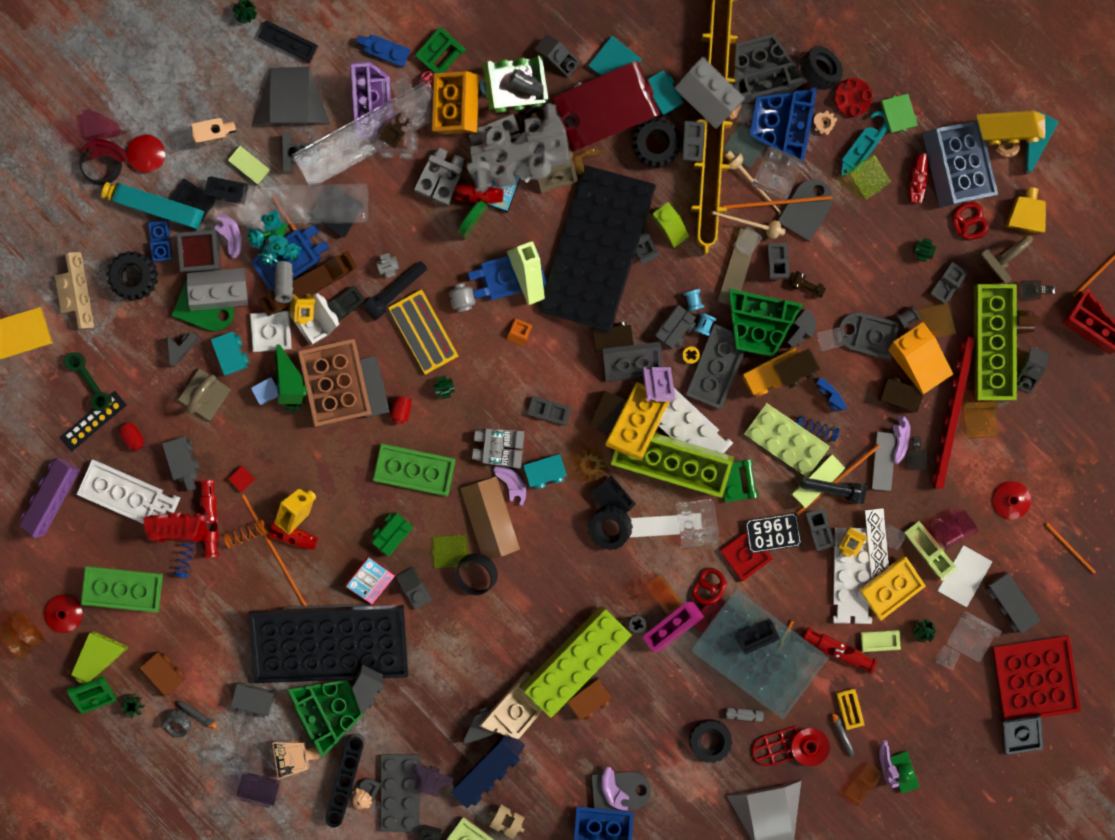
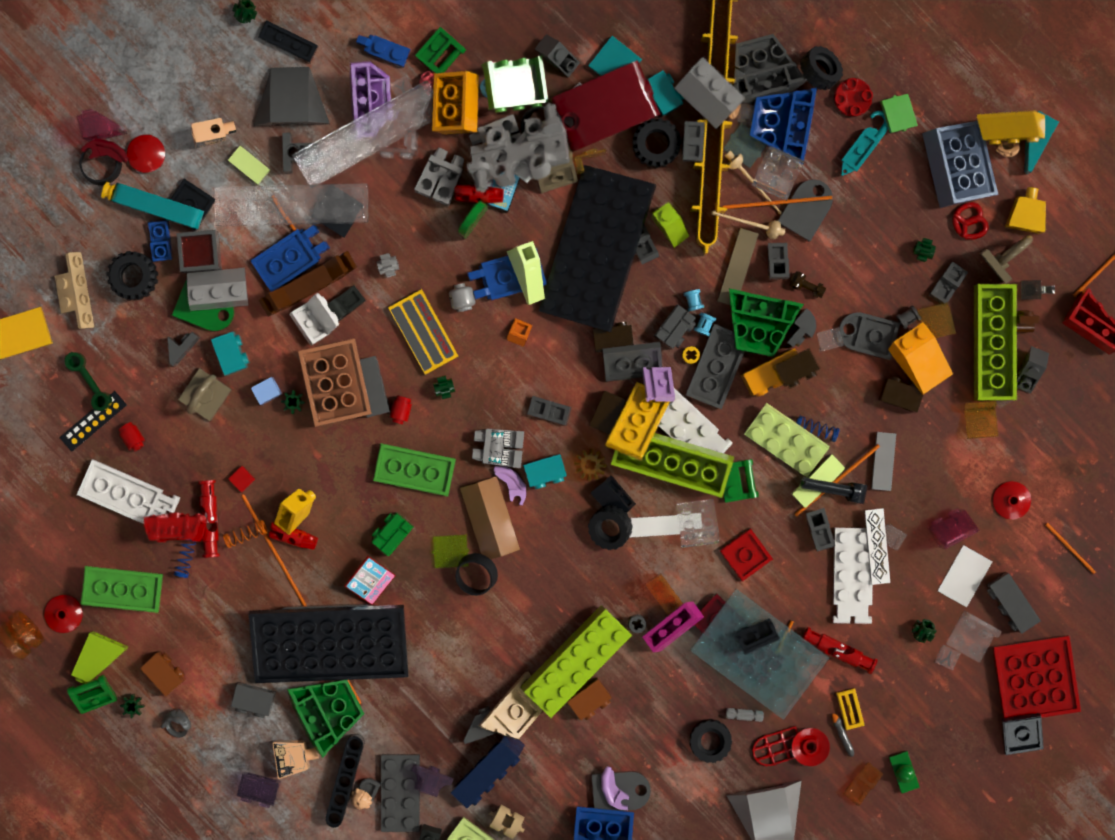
medium lavender slope [20,458,81,538] -> none
dark grey hinge [162,436,200,491] -> none
dark grey piece [177,700,217,729] -> none
black hinge [203,176,249,205] -> none
lavender piece [215,214,242,258] -> none
teal plant [247,210,302,265] -> none
white tile [250,311,292,352] -> none
light grey axle [274,261,293,303] -> none
green slope [274,344,306,404] -> none
yellow window [290,294,315,325] -> none
dark grey slope [352,665,384,713] -> none
black axle [362,261,427,321] -> none
dark brown plate [379,112,410,149] -> none
dark grey slope [396,567,432,610] -> none
dark grey hinge [508,68,544,97] -> none
red piece [692,567,727,605] -> none
clear panel [732,226,762,257] -> none
black sticker [745,513,802,554] -> none
light nougat animal [814,111,837,135] -> none
blue slope [815,377,847,412] -> none
yellow window [837,527,867,558] -> none
clear neon green piece [848,154,891,200] -> none
yellow tile [859,555,926,621] -> none
yellowish green tile [860,630,901,652] -> none
lavender piece [879,740,899,788] -> none
lavender piece [893,416,911,464] -> none
yellowish green slope [904,521,957,581] -> none
clear smoke plate [906,437,927,470] -> none
red hinge [909,153,928,204] -> none
red plate [931,337,976,489] -> none

